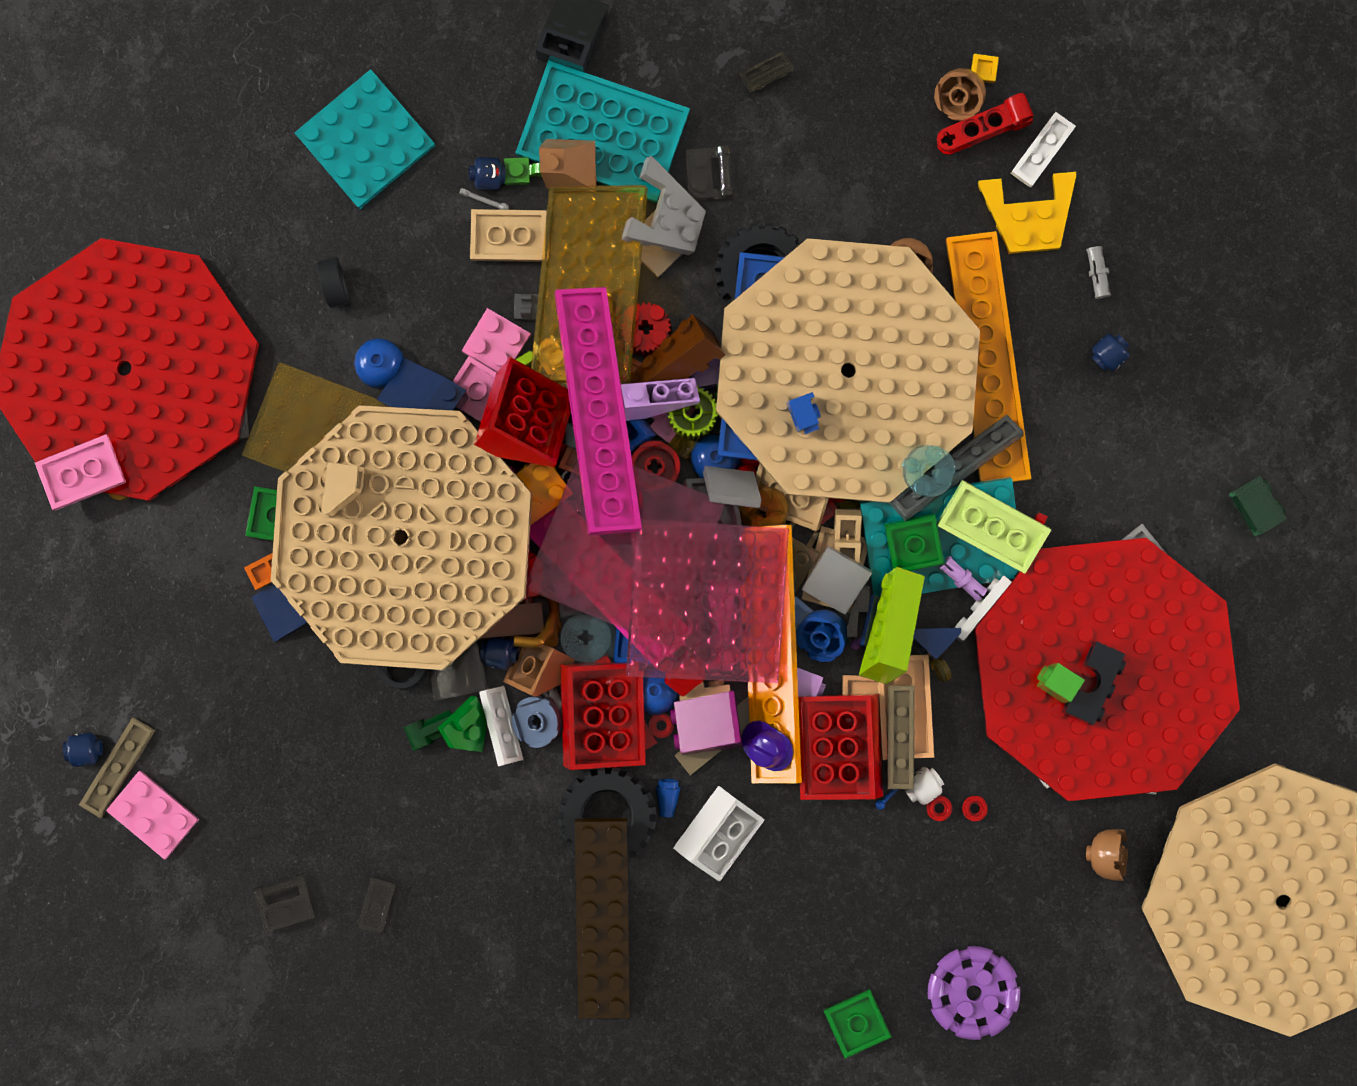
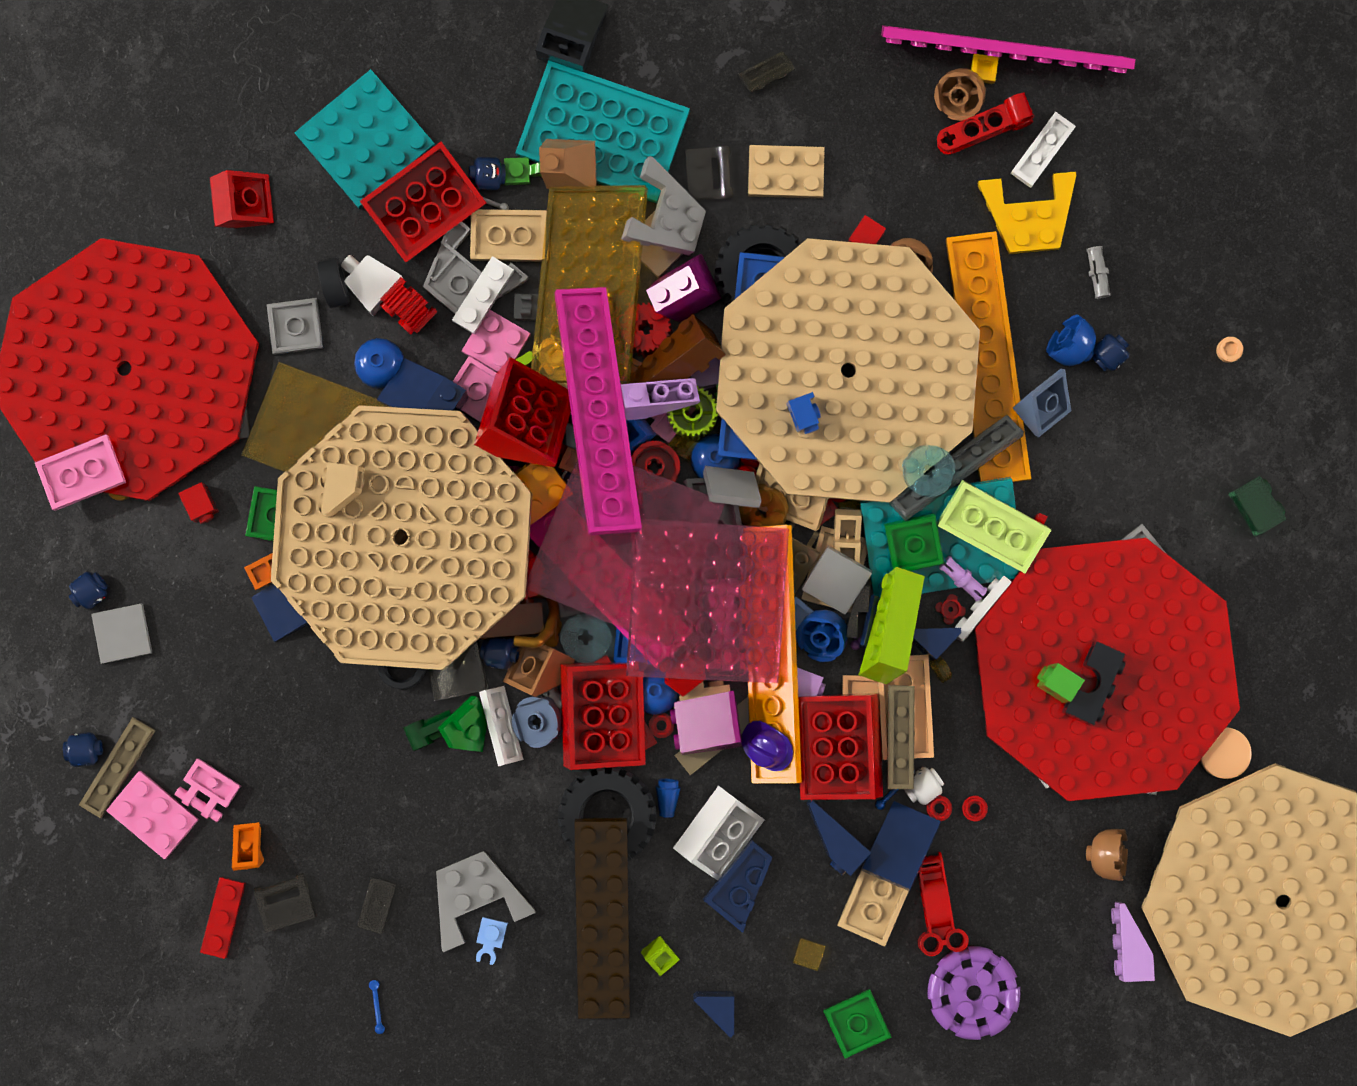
none -> dark blue head [69,571,108,609]
none -> light grey tile [91,604,152,664]
none -> bright pink plate [175,758,241,822]
none -> red brick [179,482,219,524]
none -> red plate [200,877,246,959]
none -> red slope [210,170,274,228]
none -> orange slope [232,822,264,871]
none -> light grey tile [267,298,324,355]
none -> white torso [341,255,403,316]
none -> red slope [360,141,486,263]
none -> blue hinge [369,980,385,1034]
none -> red brick [380,277,438,335]
none -> light grey wing [423,222,529,314]
none -> light grey wing [436,851,536,952]
none -> white plate [452,256,514,334]
none -> light blue plate [476,917,508,965]
none -> lime slope [641,936,680,976]
none -> magenta slope [646,254,722,322]
none -> dark blue slope [693,991,734,1038]
none -> dark blue wing [703,840,772,933]
none -> tan plate [748,145,824,199]
none -> clear yellow tile [793,938,825,971]
none -> dark blue slope [807,800,871,876]
none -> tan plate [837,858,909,946]
none -> red brick [848,215,886,244]
none -> dark blue tile [862,801,941,892]
none -> dark pink plate [881,25,1136,73]
none -> red piece [918,852,969,956]
none -> red plate [935,594,966,625]
none -> sand blue slope [1013,368,1071,437]
none -> blue cylinder [1046,315,1096,366]
none -> lavender slope [1111,902,1155,982]
none -> light nougat tile [1200,728,1252,779]
none -> light nougat tile [1216,337,1243,363]

